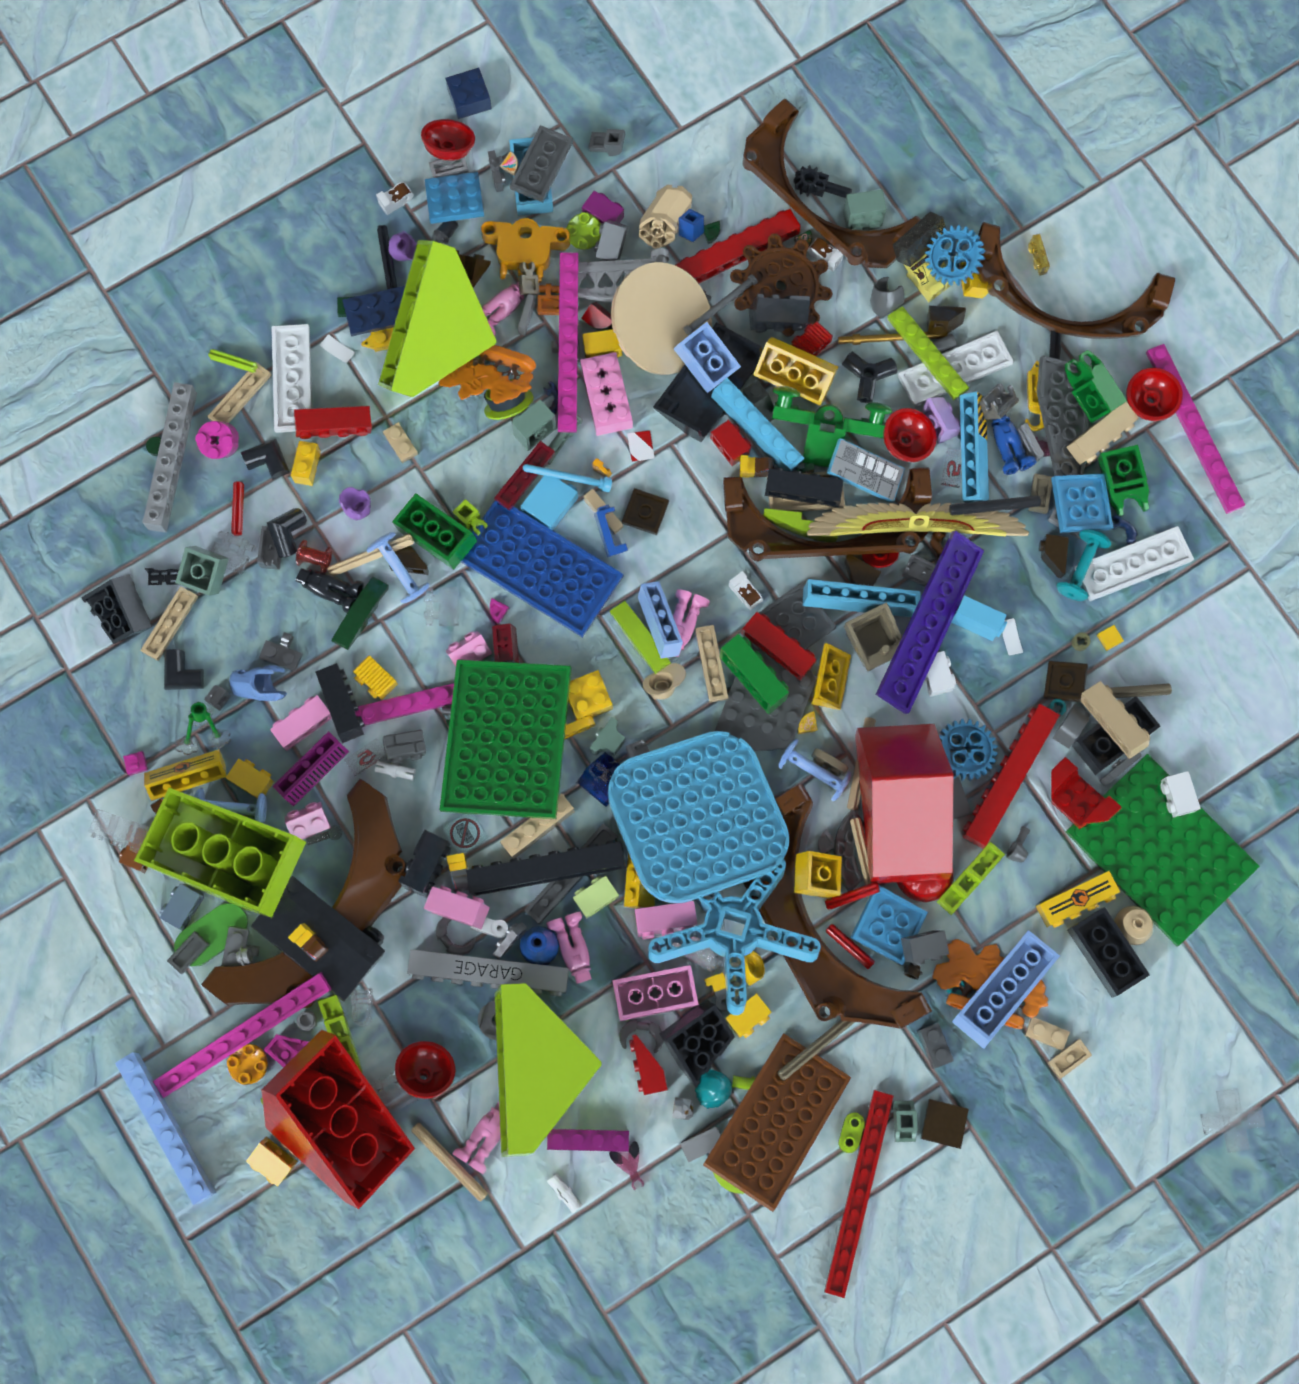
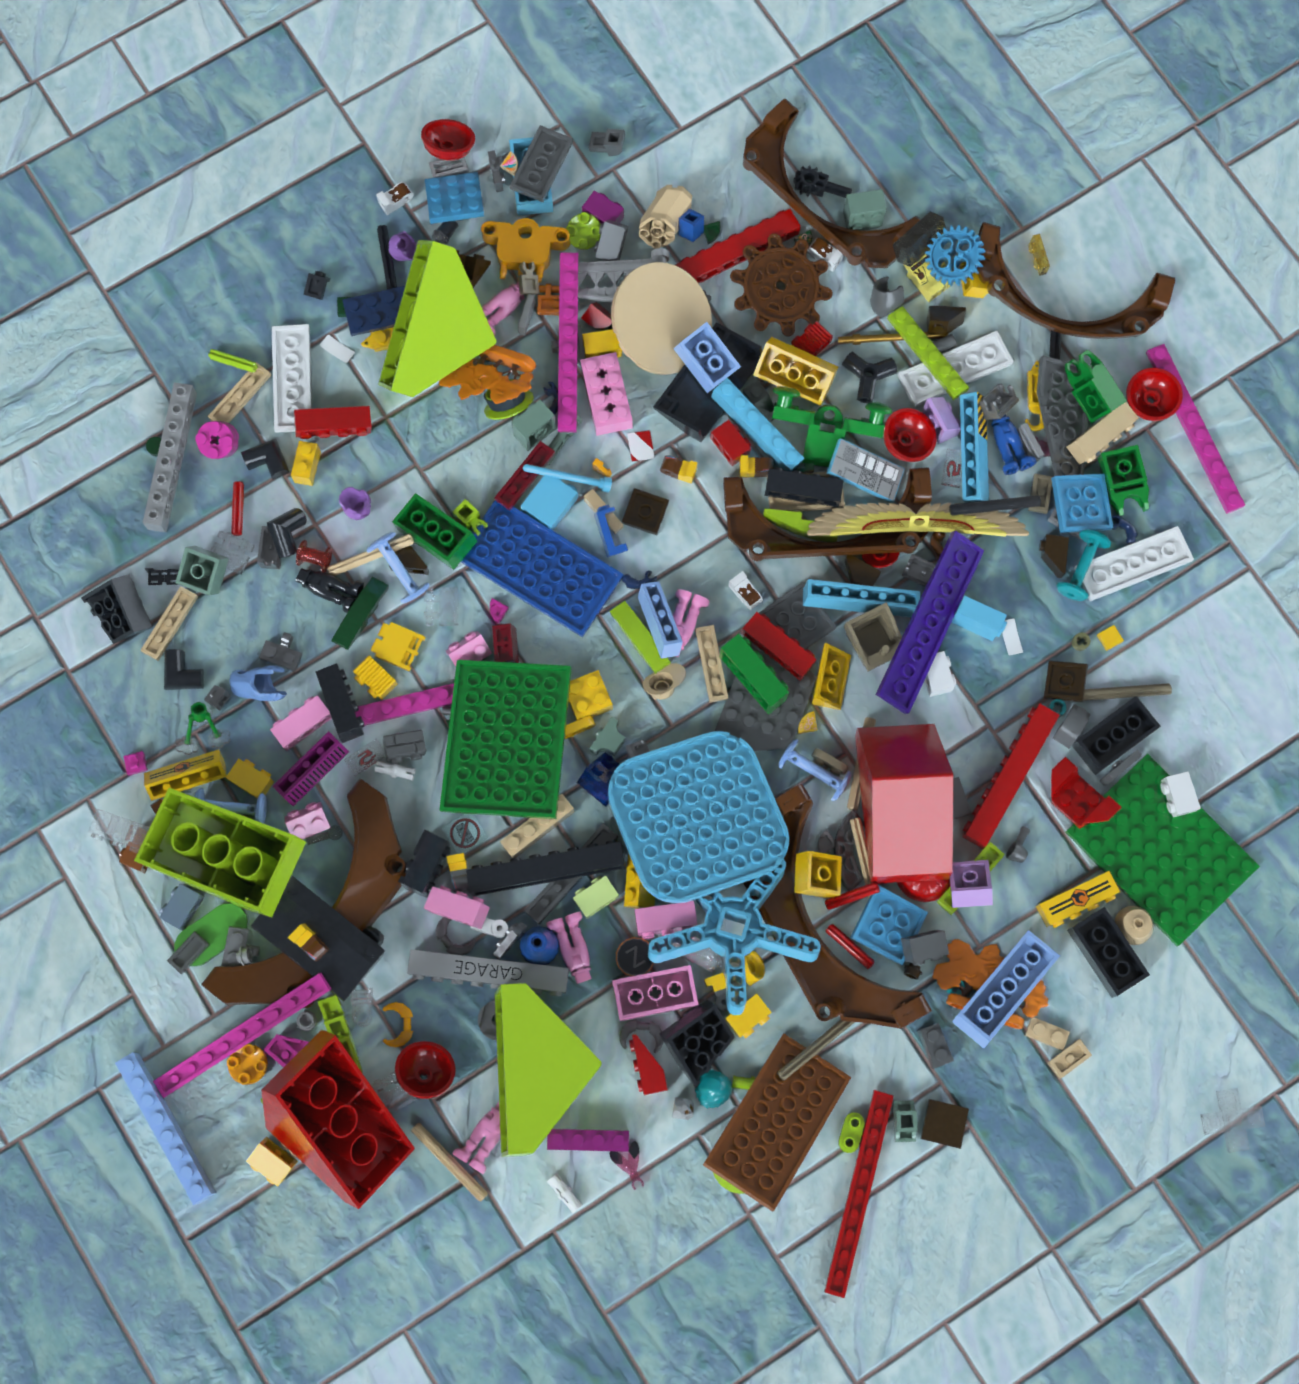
tan plate [382,422,418,464] -> none
dark blue brick [445,68,492,119] -> none
light grey panel [680,1126,721,1162] -> none
dark grey bar [683,274,758,336] -> none
black wedge [749,294,810,333] -> none
dark azure gear [939,719,998,781] -> none
tan brick [1081,681,1150,759] -> none
none -> black bracket [303,271,331,300]
none -> yellow plate [371,622,426,672]
none -> light orange piece [383,1002,413,1047]
none -> black tile [616,937,654,977]
none -> dark blue piece [622,570,657,589]
none -> leg [660,455,698,484]
none -> lavender slope [950,860,993,908]

